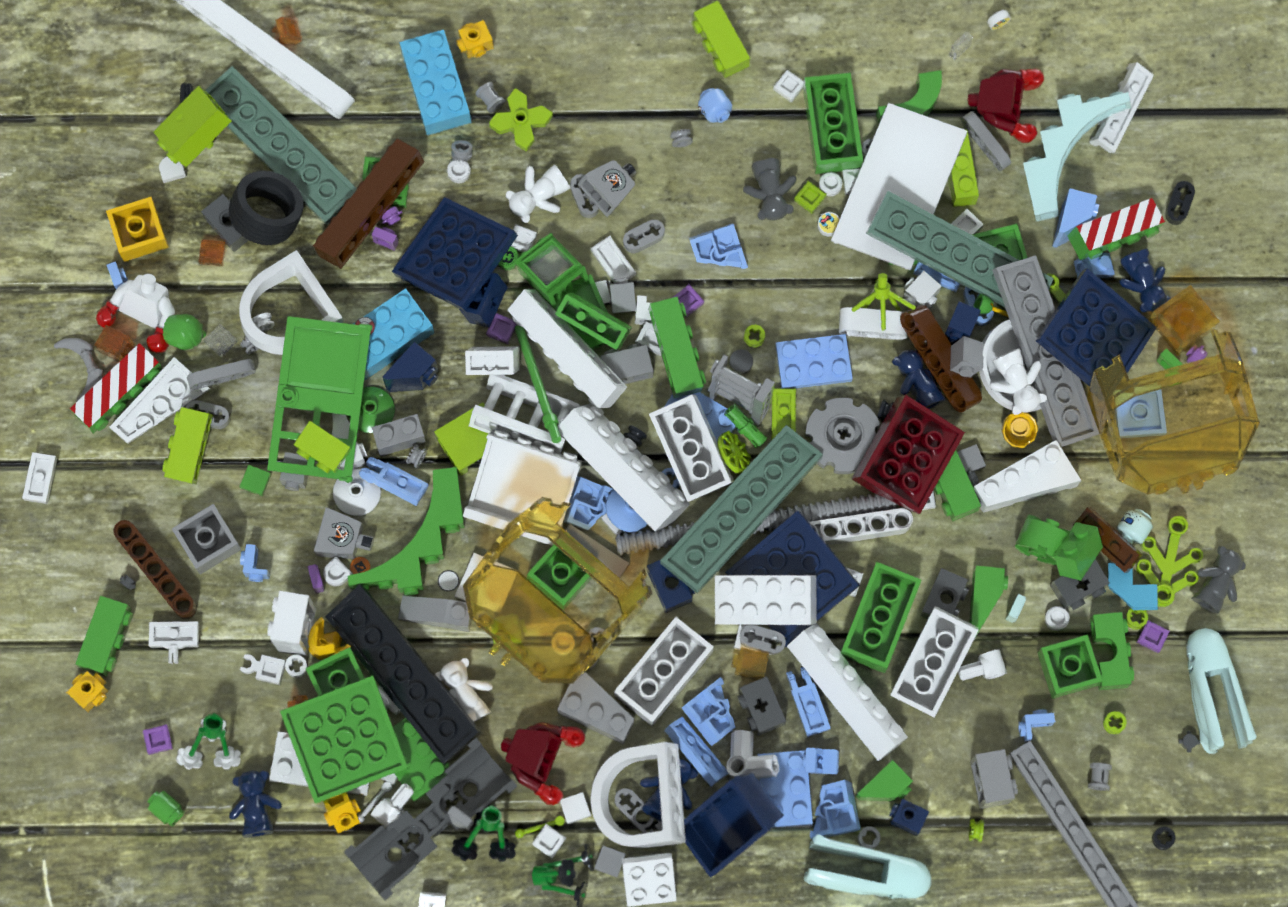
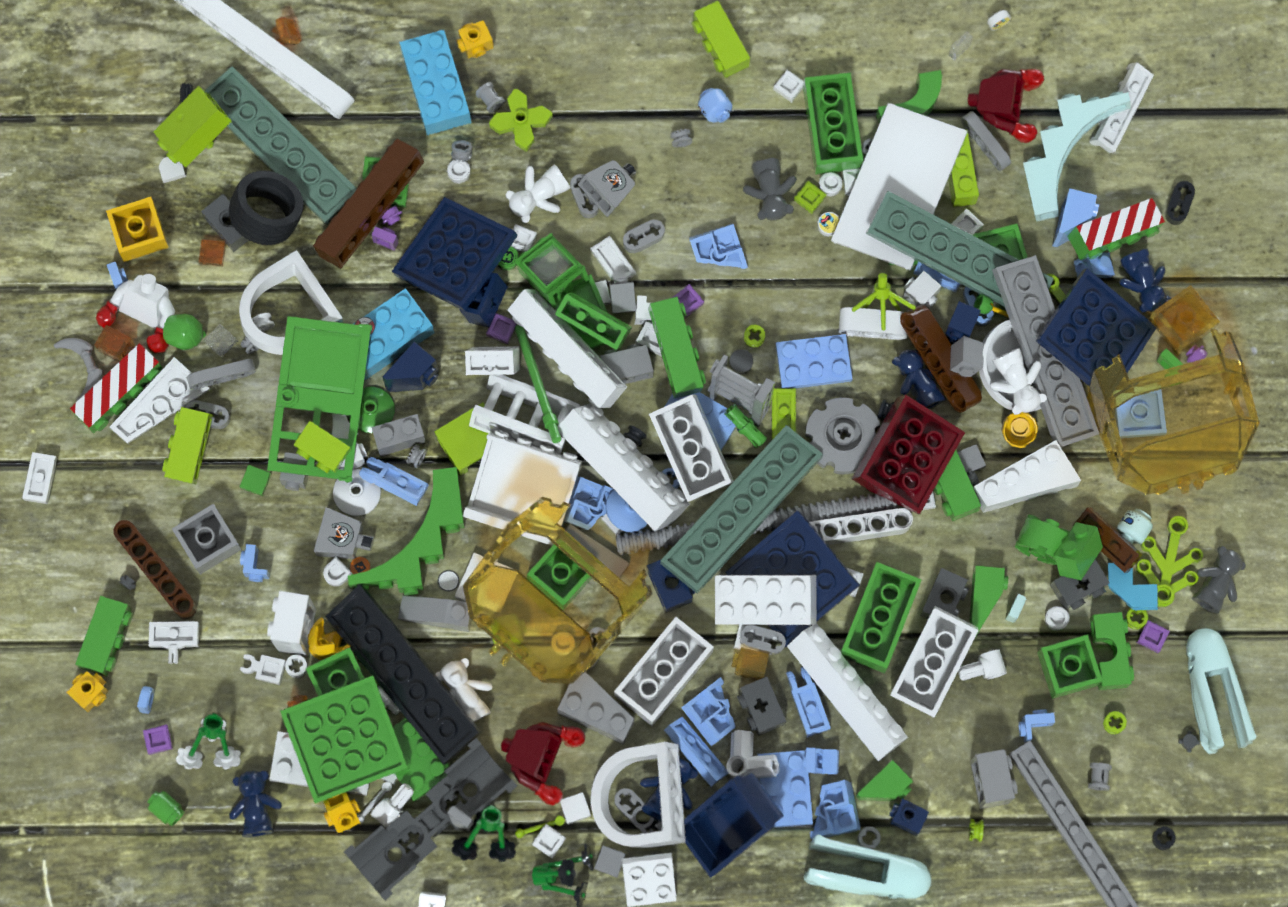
medium lavender tile [307,564,325,594] -> none
lime wheel [717,431,751,474] -> none
none -> light blue tile [137,686,154,714]

